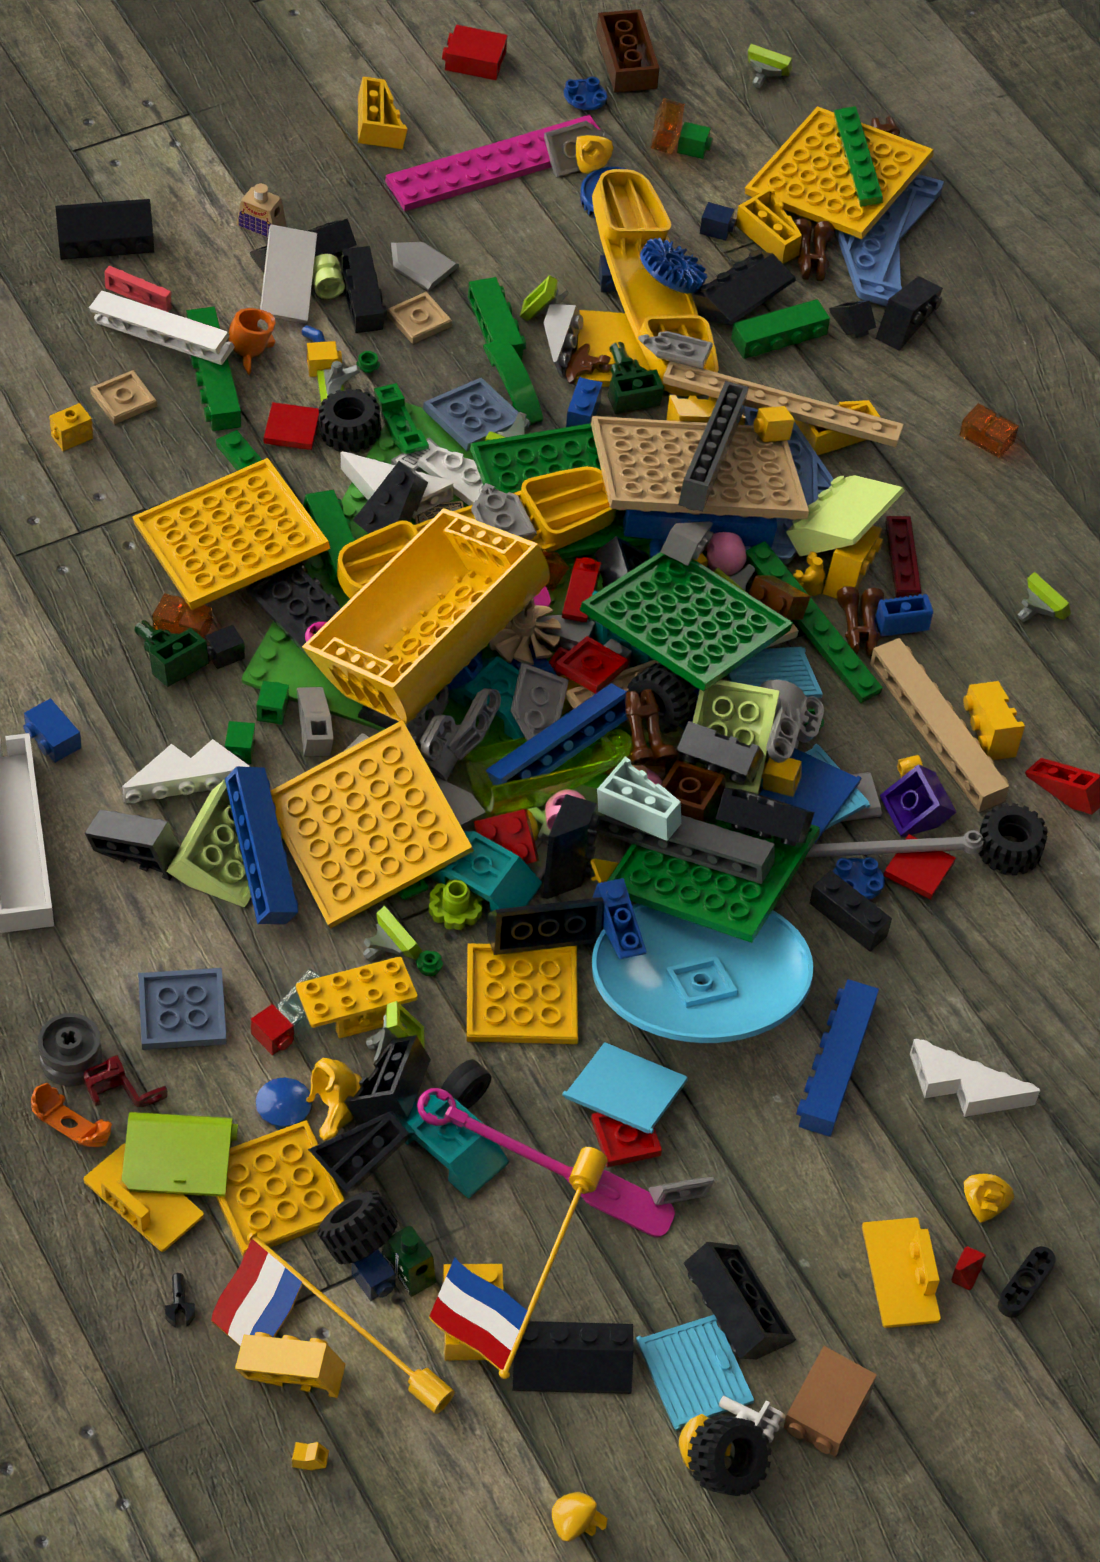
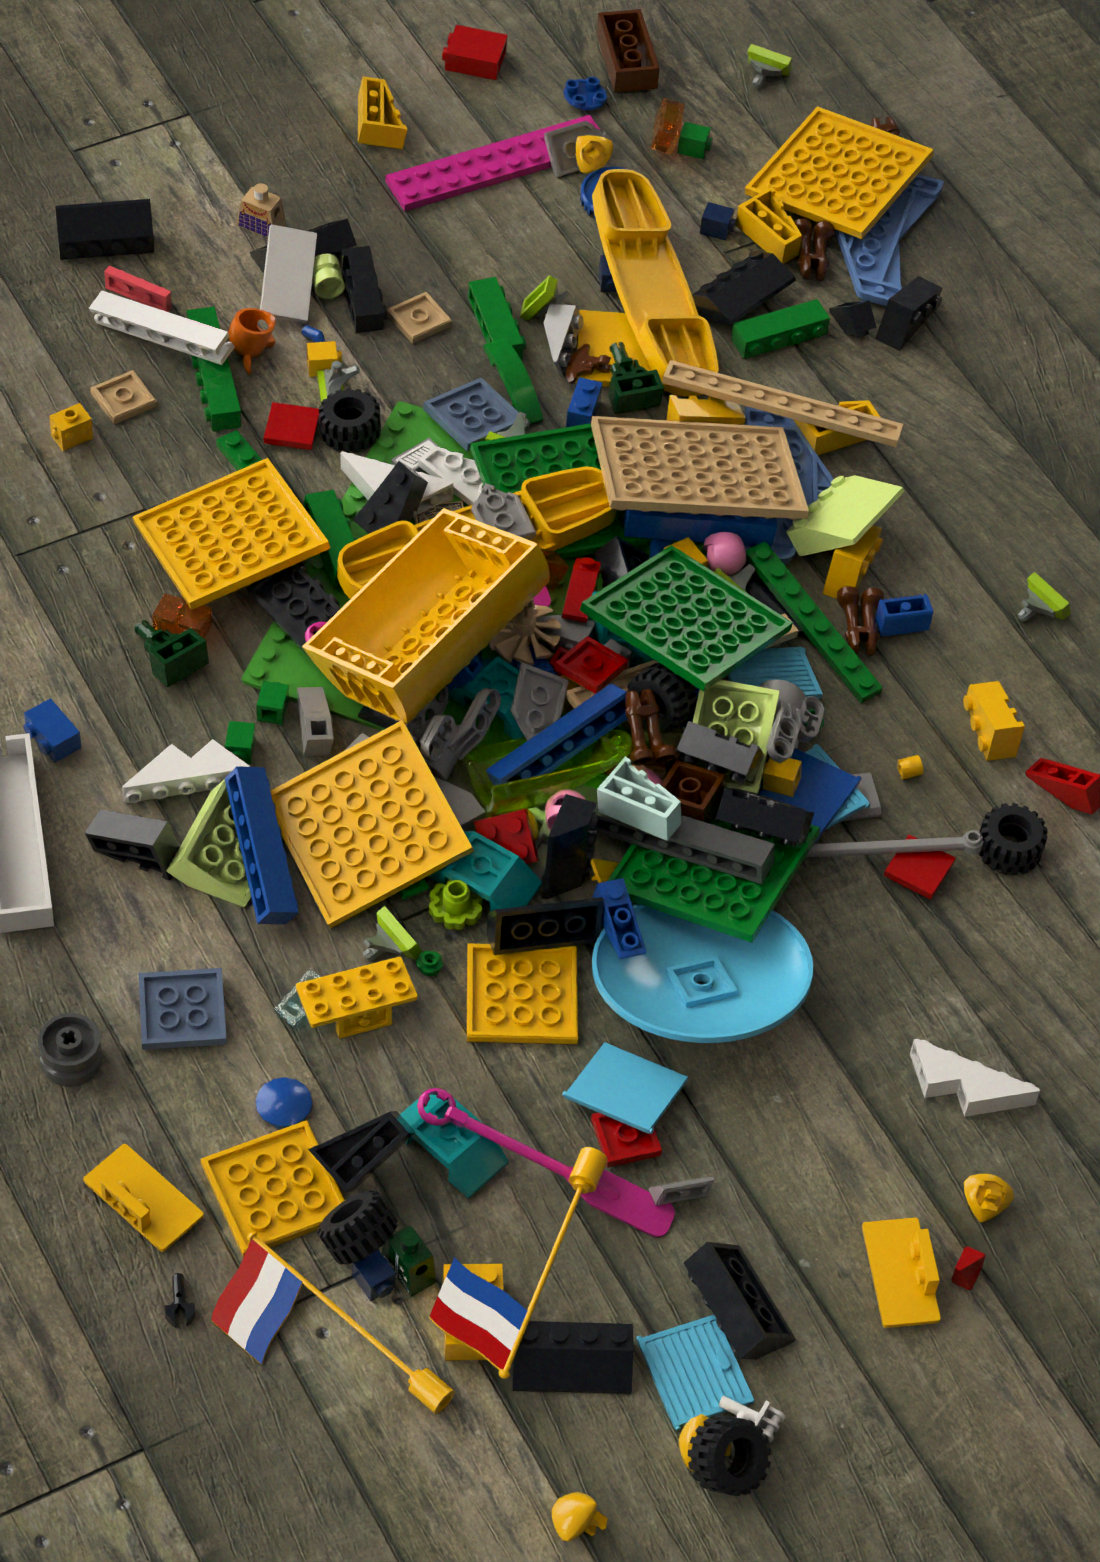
orange piece [31,1083,112,1147] -> none
dark red piece [84,1055,168,1107] -> none
lime door [122,1112,238,1197] -> none
black brick [205,625,245,669] -> none
yellow wedge [235,1332,346,1398] -> none
red brick [251,1004,294,1055] -> none
yellow piece [292,1442,329,1470] -> none
yellow piece [306,1058,362,1141] -> none
black wedge [344,1035,431,1126] -> none
green plate [356,351,380,373] -> none
lime piece [366,1001,425,1061] -> none
green slope [374,383,429,454] -> none
light grey tile [391,242,459,292] -> none
black tyre [441,1059,492,1109] -> none
light grey tile [638,331,713,369] -> none
blue wheel [640,238,707,294] -> none
light grey slope [661,522,713,566] -> none
dark grey brick [678,381,749,512] -> none
reddish brown brick [749,575,811,620] -> none
yellow brick [753,406,795,442] -> none
medium nougat slope [783,1346,877,1457] -> none
yellow piece [793,551,826,596] -> none
blue brick [796,979,879,1137] -> none
black brick [809,870,892,952] -> none
blue dish [833,857,884,900] -> none
green plate [834,106,883,207] -> none
tan brick [870,638,1009,812] -> none
dark purple slope [879,764,957,837] -> none
dark red tile [885,516,922,598] -> none
clear orange piece [959,403,1019,459] -> none
black beam [998,1246,1056,1318] -> none

